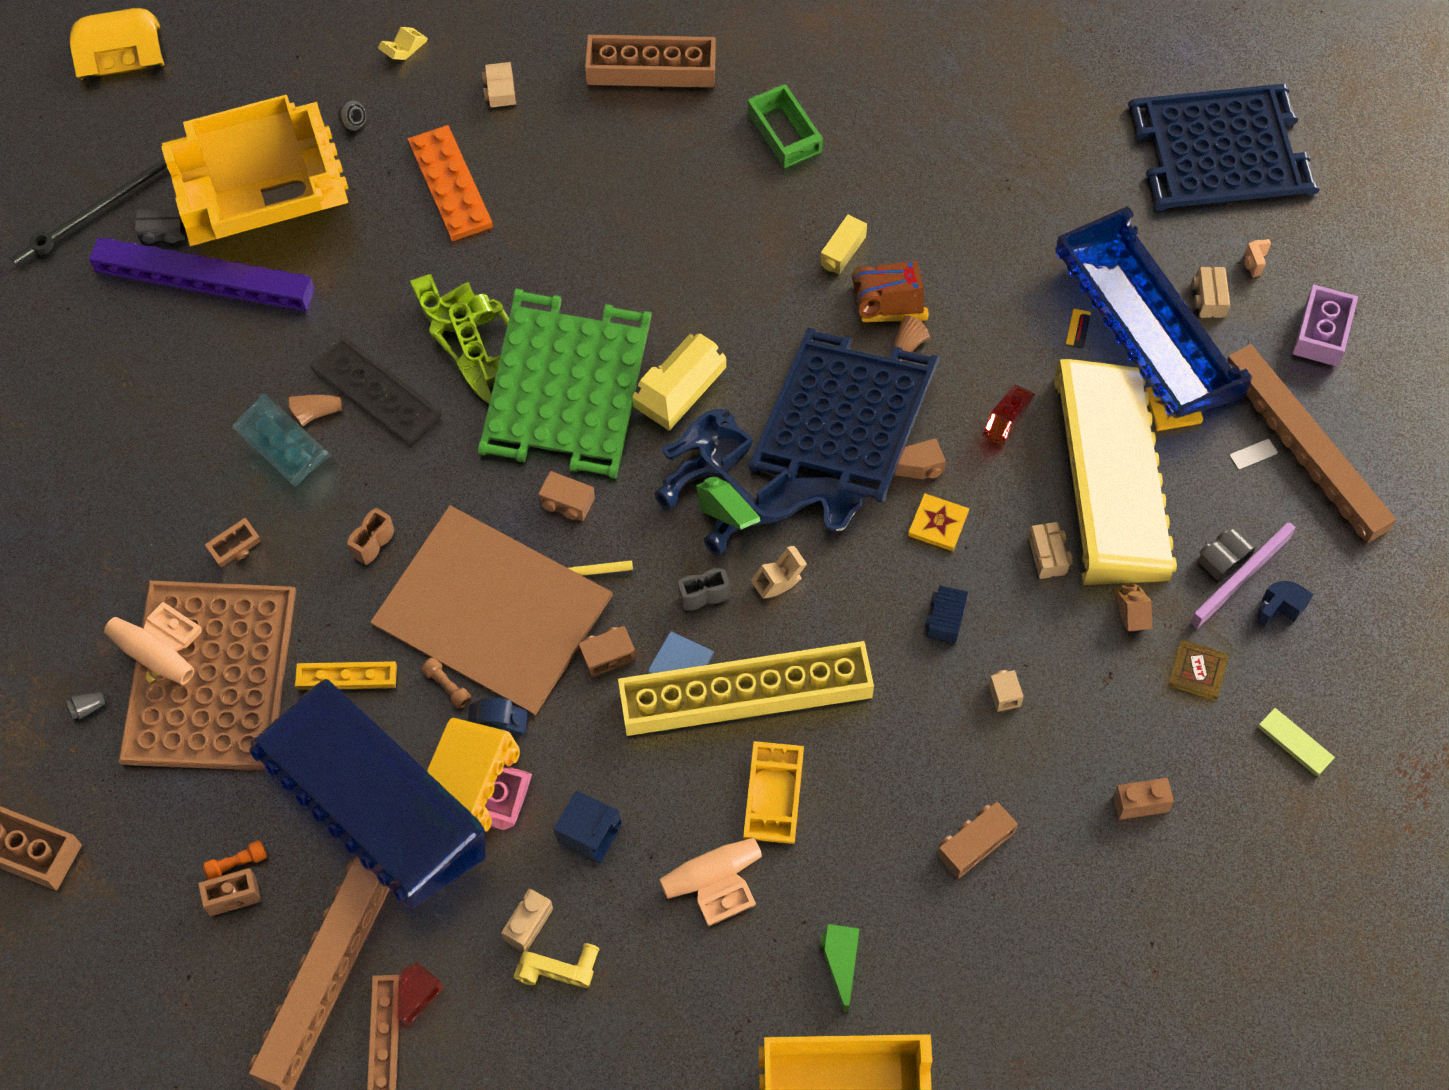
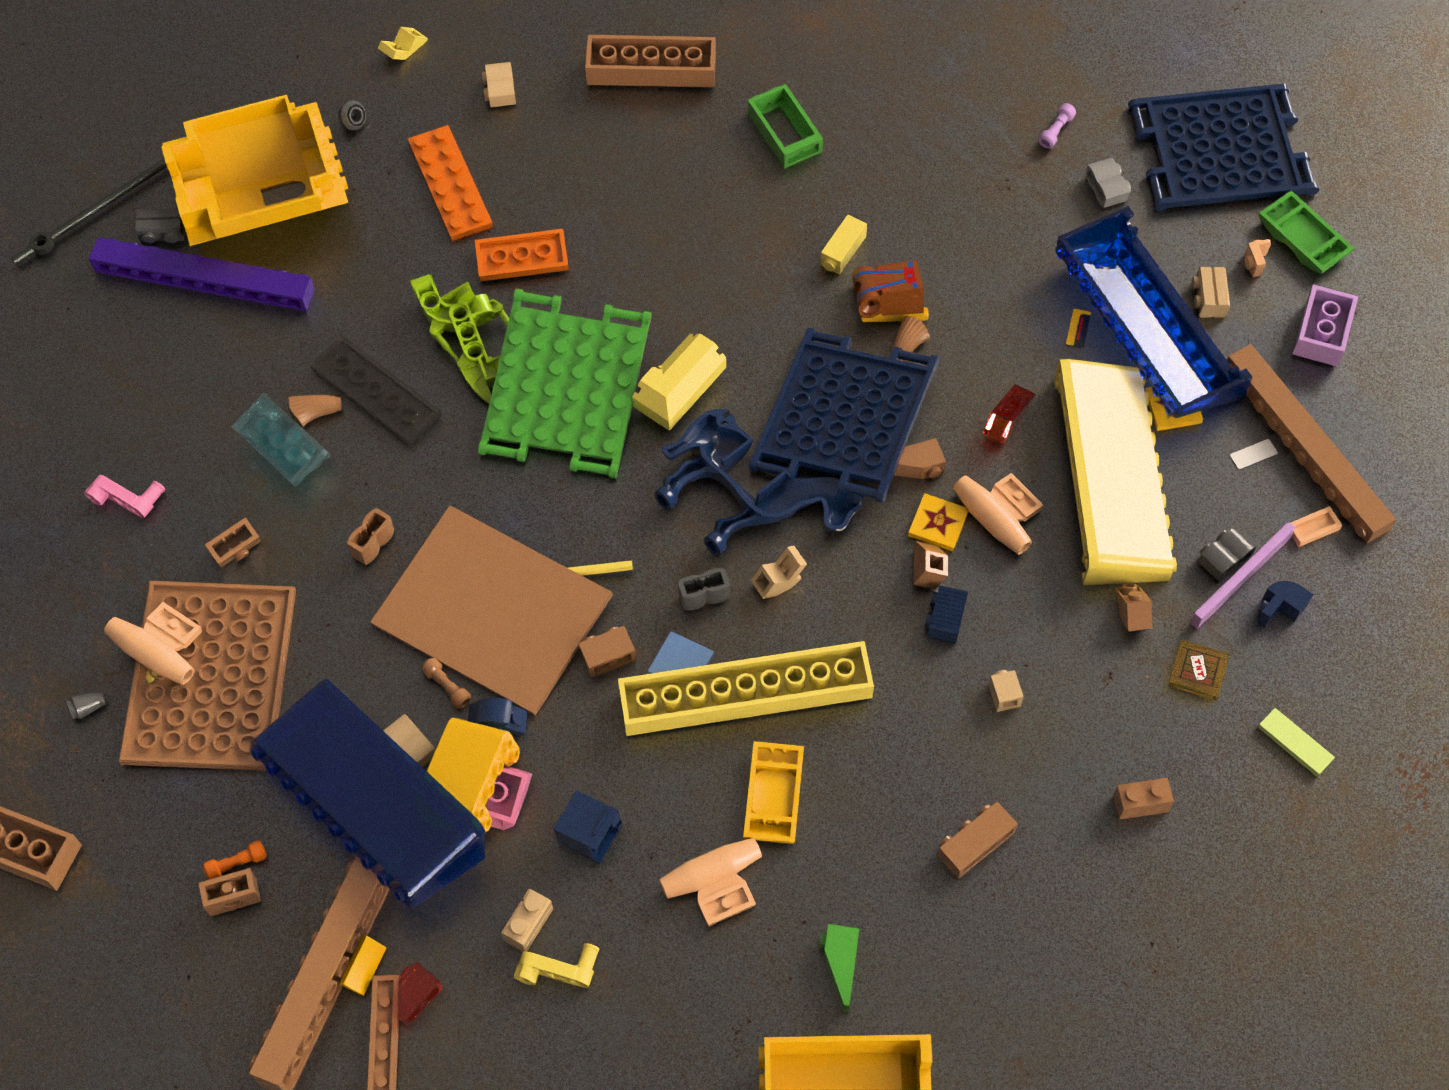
yellow piece [70,8,164,80] -> none
yellow plate [295,662,397,690] -> none
medium nougat brick [538,471,595,521] -> none
bright green slope [696,477,760,530] -> none
tan brick [1028,522,1072,579] -> none
none -> bright pink beam [84,475,165,518]
none -> yellow tile [339,935,387,996]
none -> tan brick [381,714,436,774]
none -> orange plate [475,229,569,282]
none -> medium nougat slope [913,541,948,590]
none -> light nougat plate [953,473,1044,555]
none -> lavender piece [1038,103,1076,149]
none -> light grey brick [1085,158,1131,208]
none -> bright green slope [1258,191,1355,274]
none -> light nougat tile [1291,506,1342,547]

